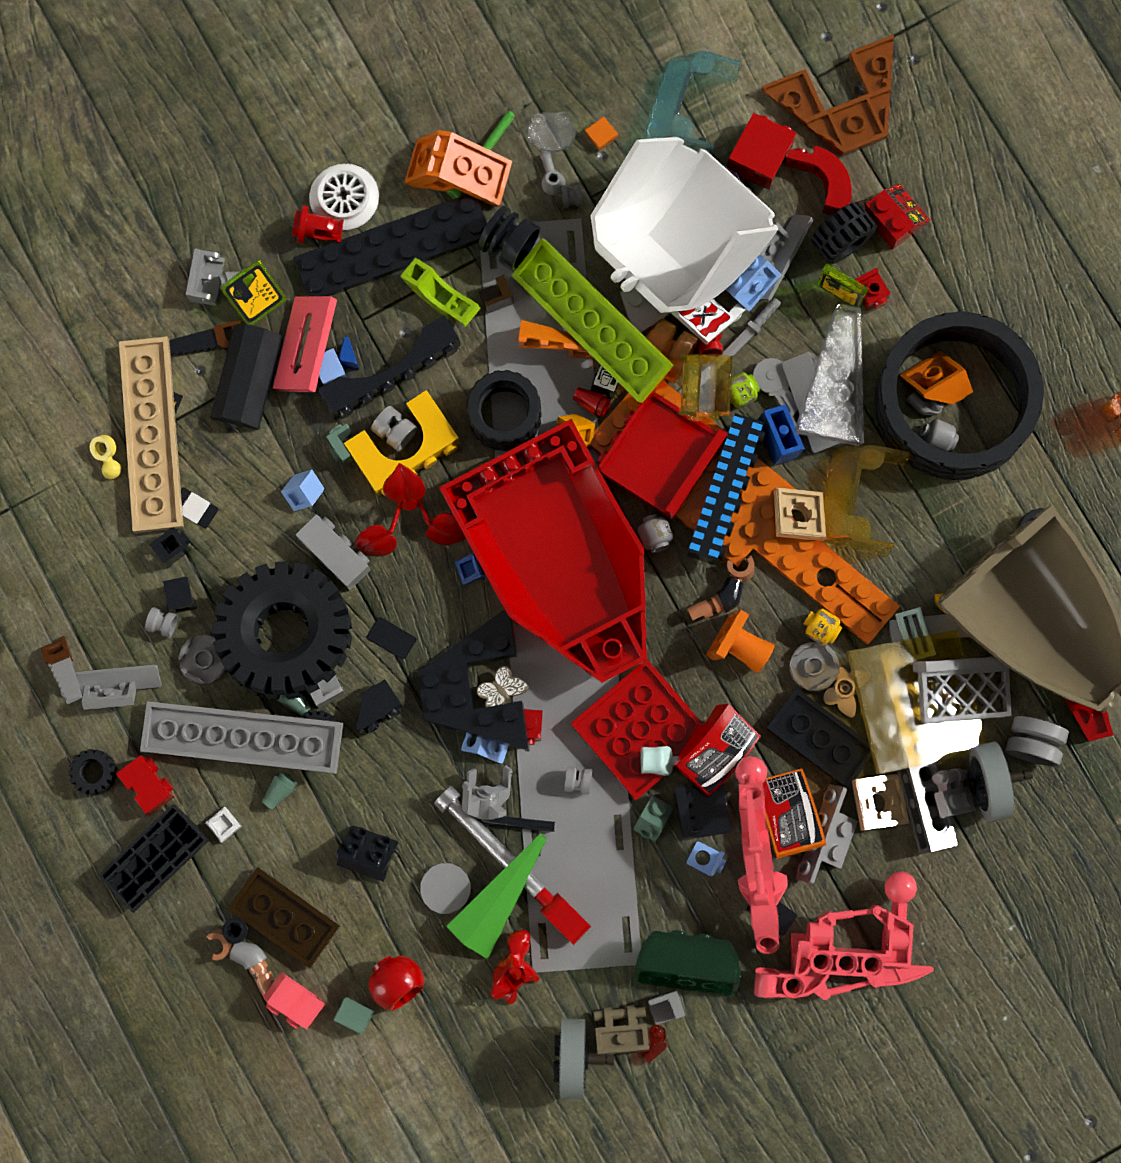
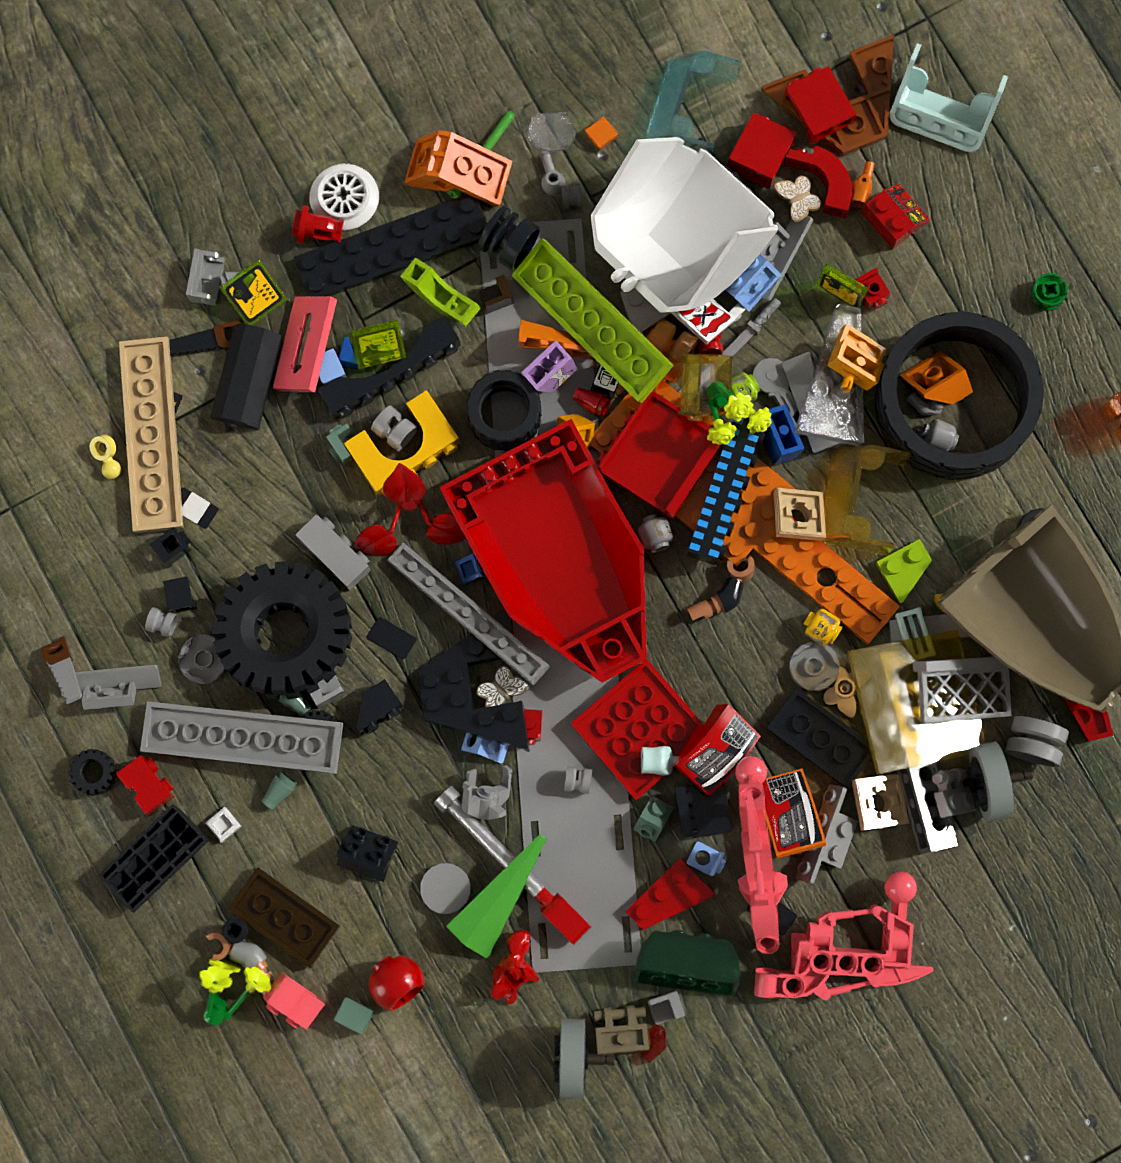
light blue panel [281,470,324,511] -> none
black bar [479,816,555,832] -> none
orange plant [705,610,775,674] -> none
black tyre [810,202,877,264] -> none
none -> neon yellow plant [199,959,272,1025]
none -> clear neon green tile [351,320,406,369]
none -> light grey tile [386,542,550,686]
none -> lavender torso [521,341,577,393]
none -> red wing [625,858,715,930]
none -> neon yellow plant [706,381,772,445]
none -> tan animal [774,176,821,223]
none -> red panel [784,66,856,145]
none -> light orange plate [827,324,886,393]
none -> orange piece [850,161,875,209]
none -> lime wing [875,539,932,605]
none -> light aqua windscreen [890,43,1008,152]
none -> green wheel [1031,273,1068,311]

